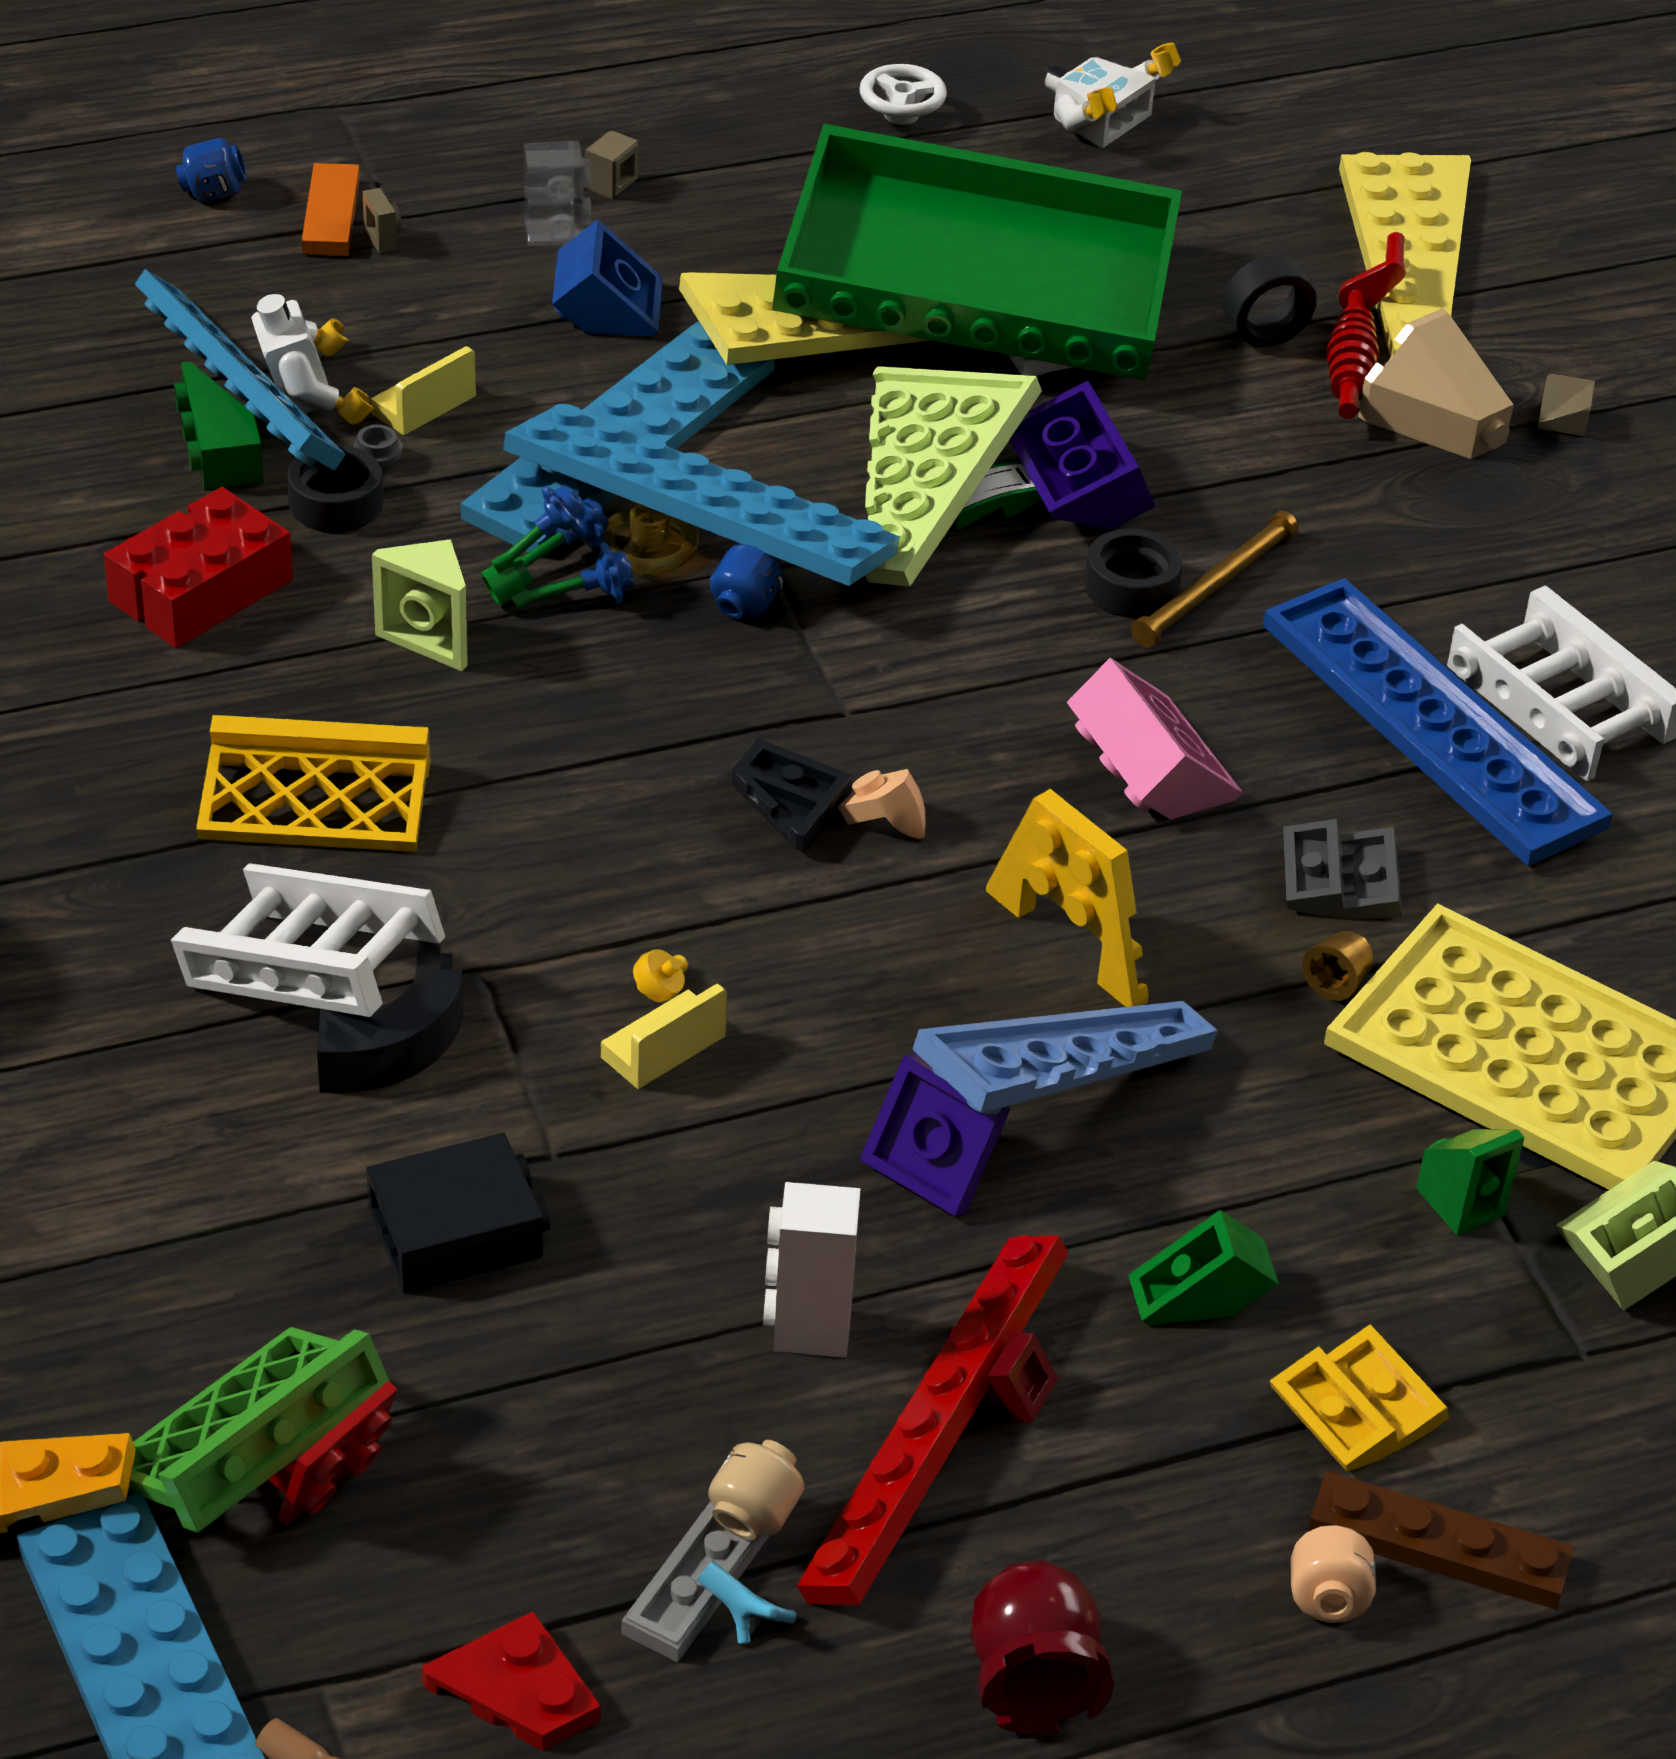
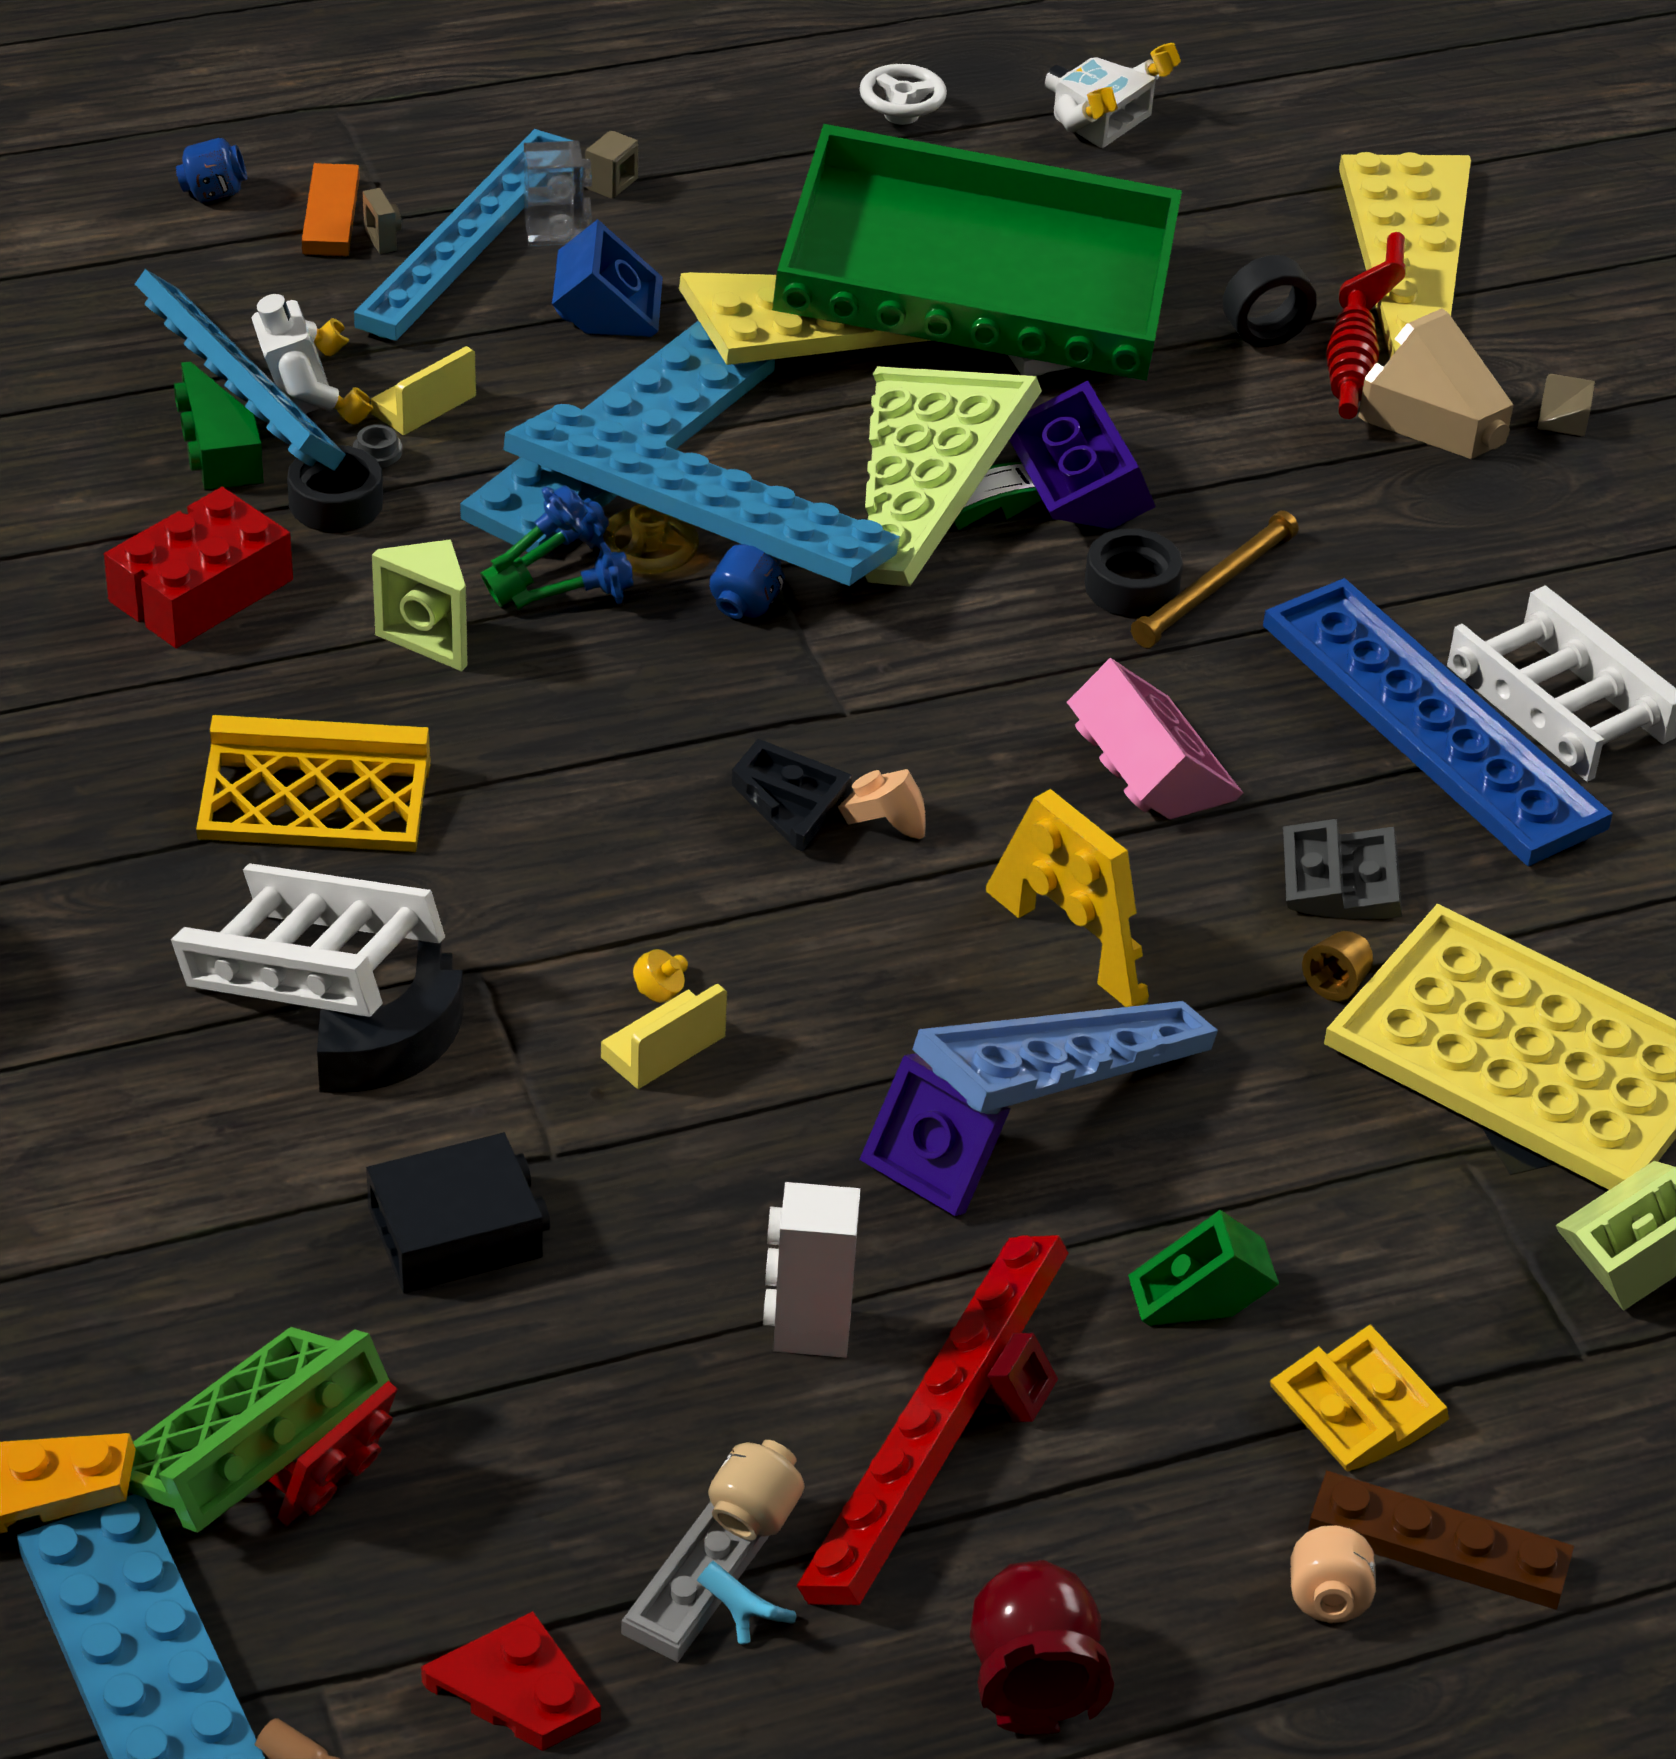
green slope [1416,1129,1525,1235] -> none
none -> dark azure plate [354,129,574,341]

